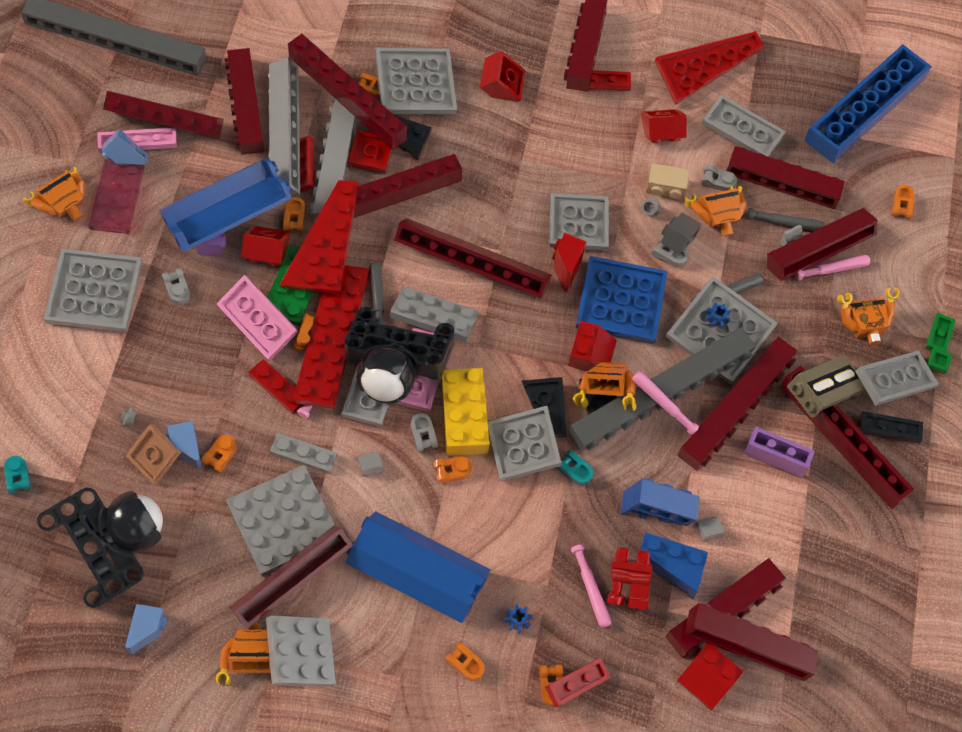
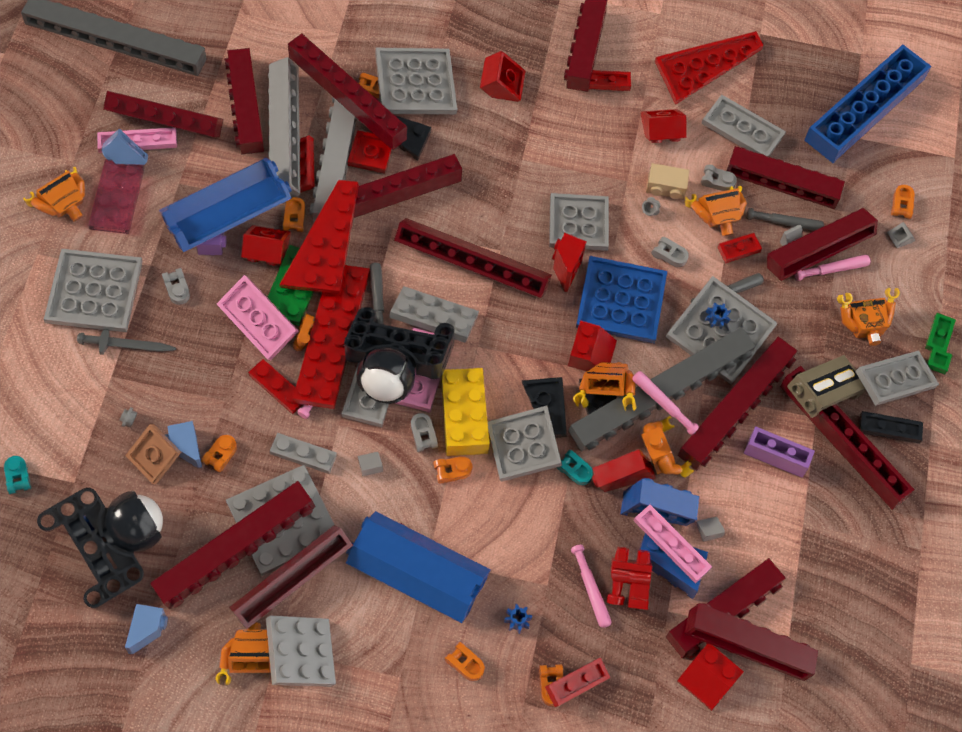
dark grey brick [660,213,702,254] -> none
none -> dark grey sword [77,329,176,355]
none -> dark red brick [150,481,316,609]
none -> red slope [592,449,656,492]
none -> bright pink plate [634,505,712,584]
none -> orange torso [641,416,694,478]
none -> red plate [717,233,762,264]
none -> light grey slope [887,222,916,248]

